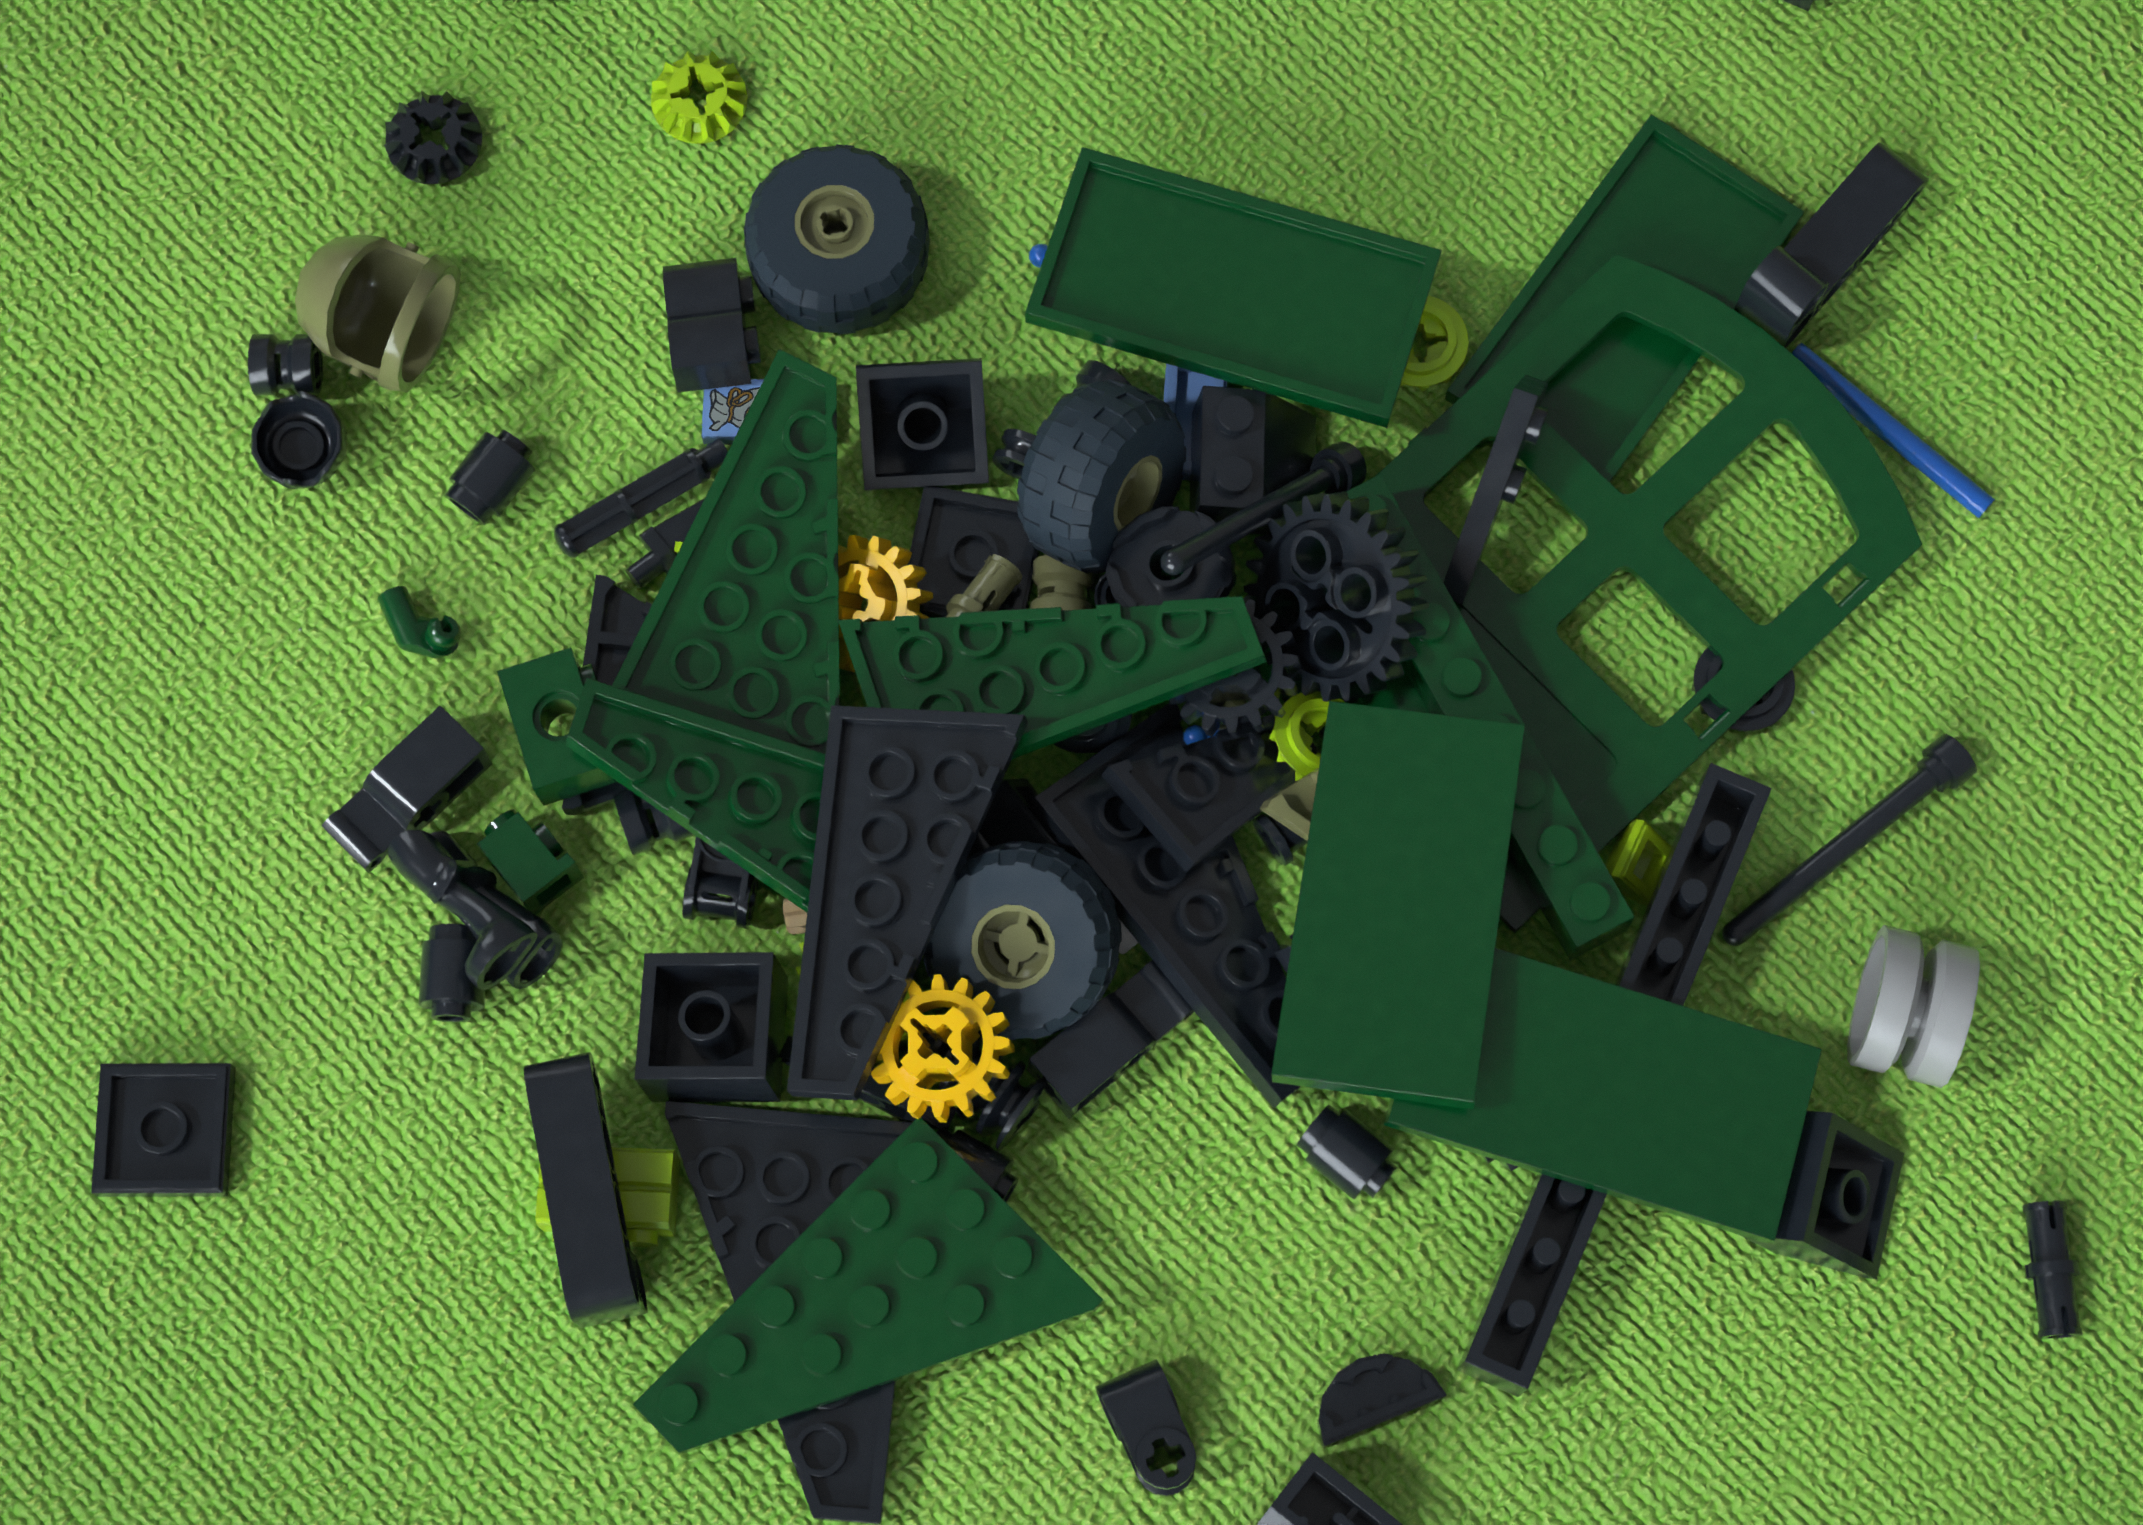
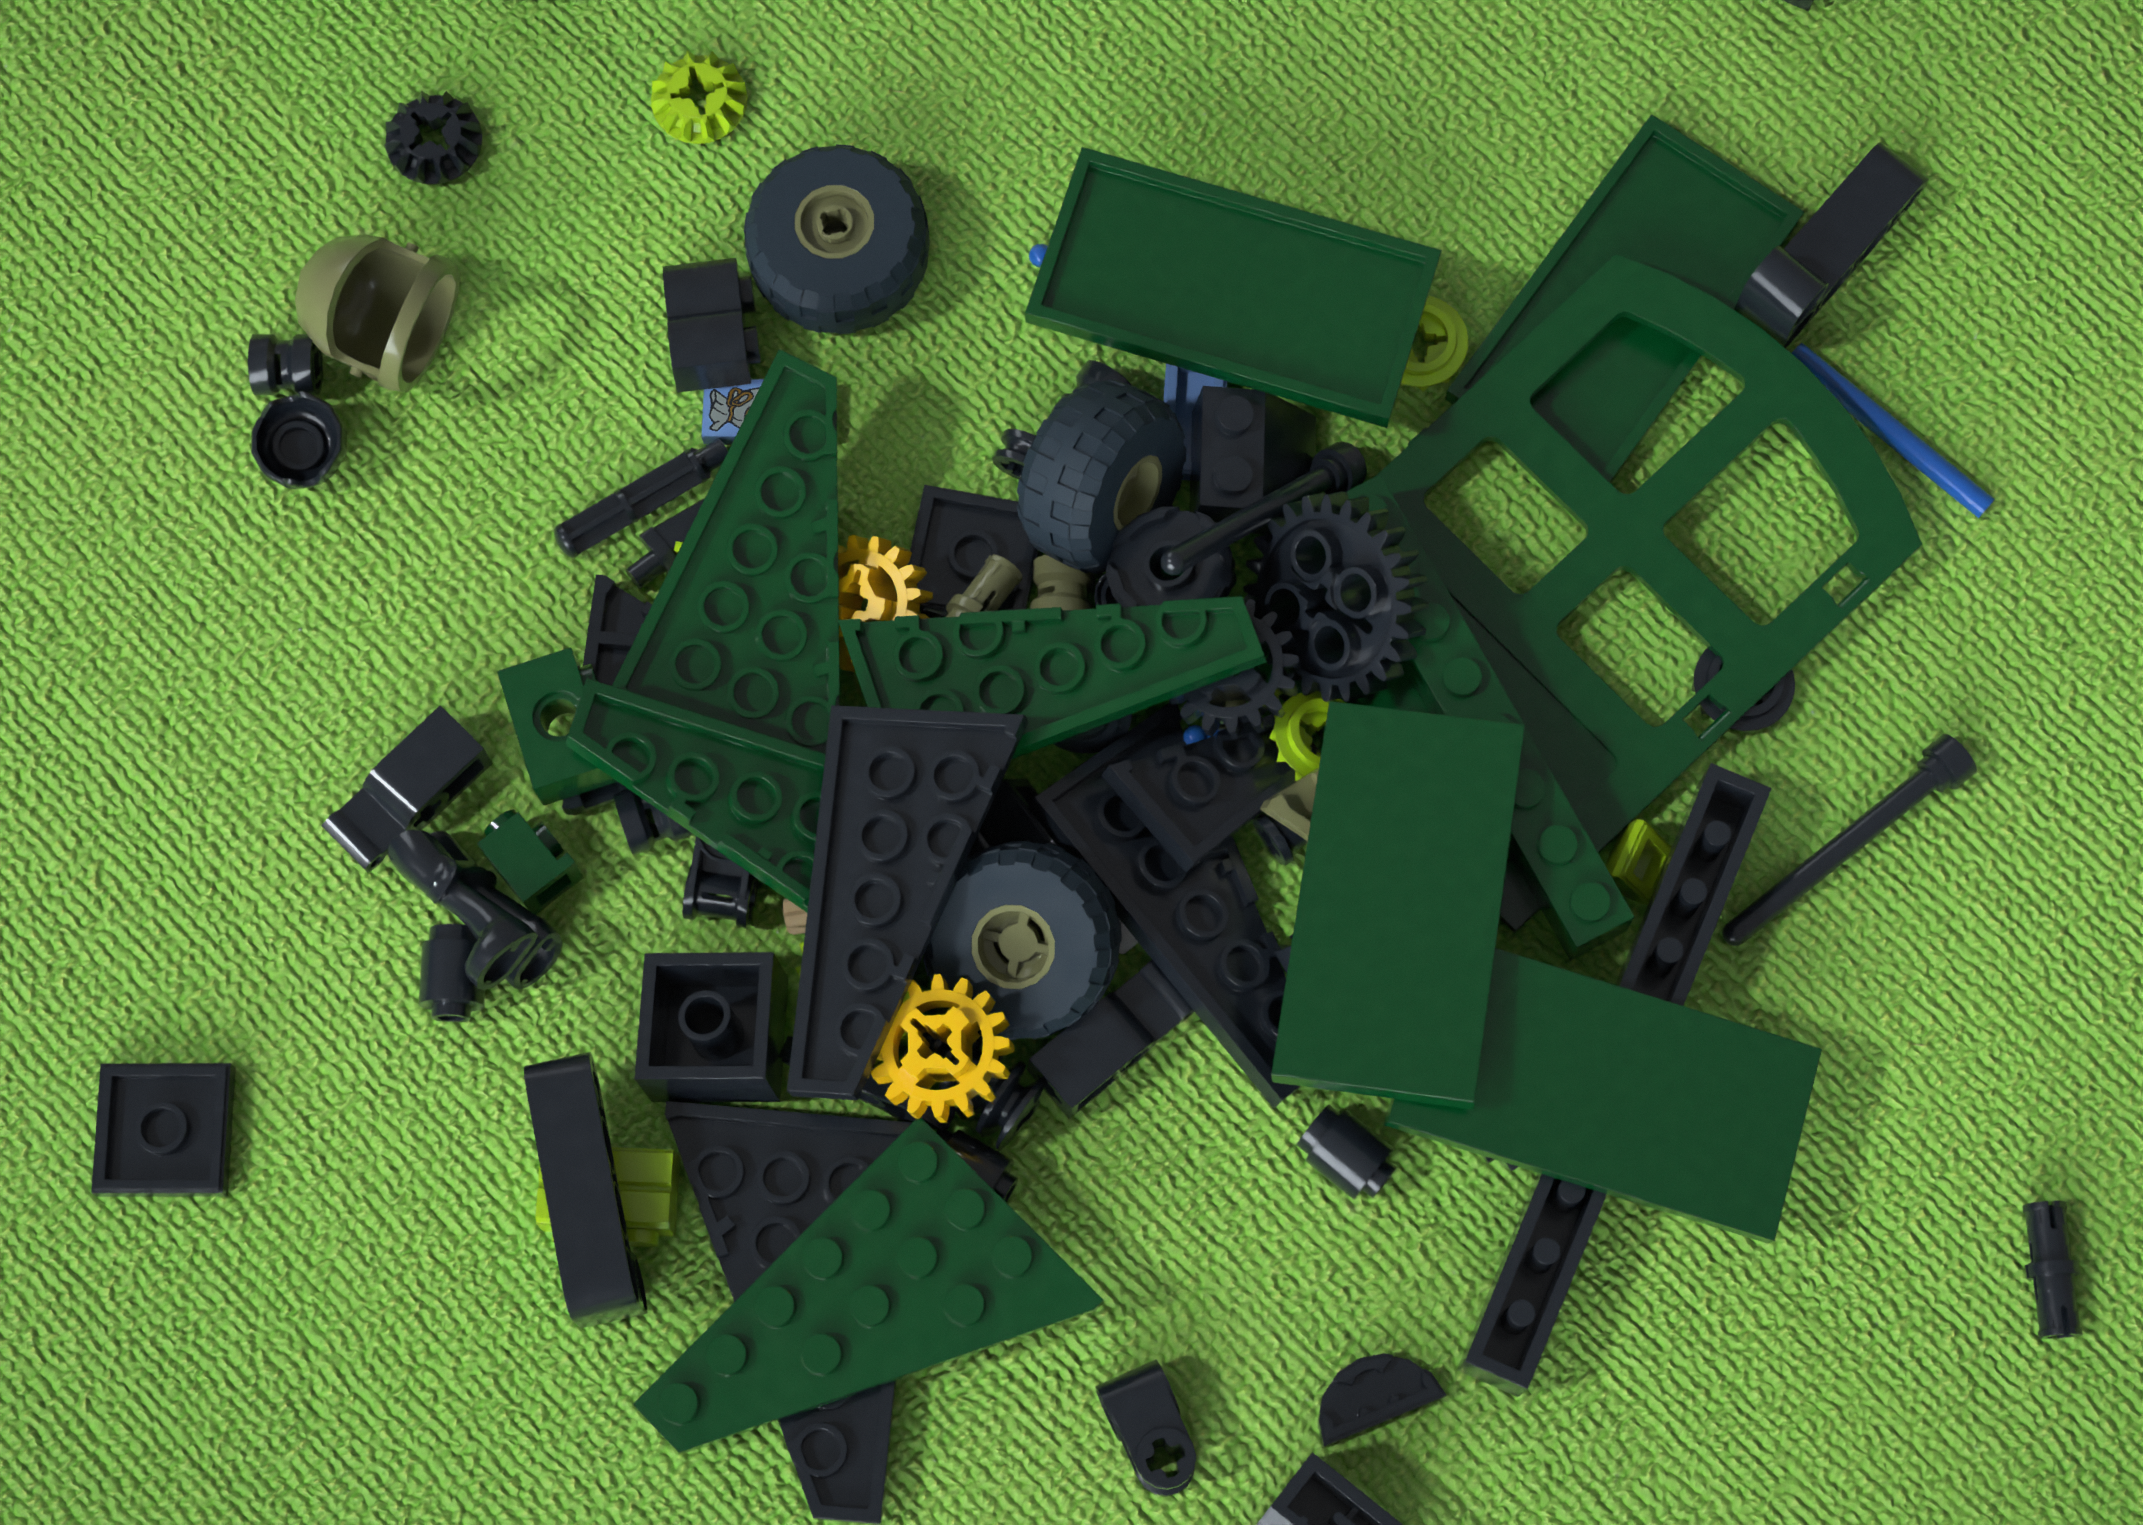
dark green arm [377,586,461,659] -> none
black brick [445,430,535,525] -> none
black slope [856,358,989,490] -> none
black wing [1443,375,1549,604] -> none
black slope [1740,1111,1904,1280] -> none
light grey wheel [1847,925,1980,1088] -> none

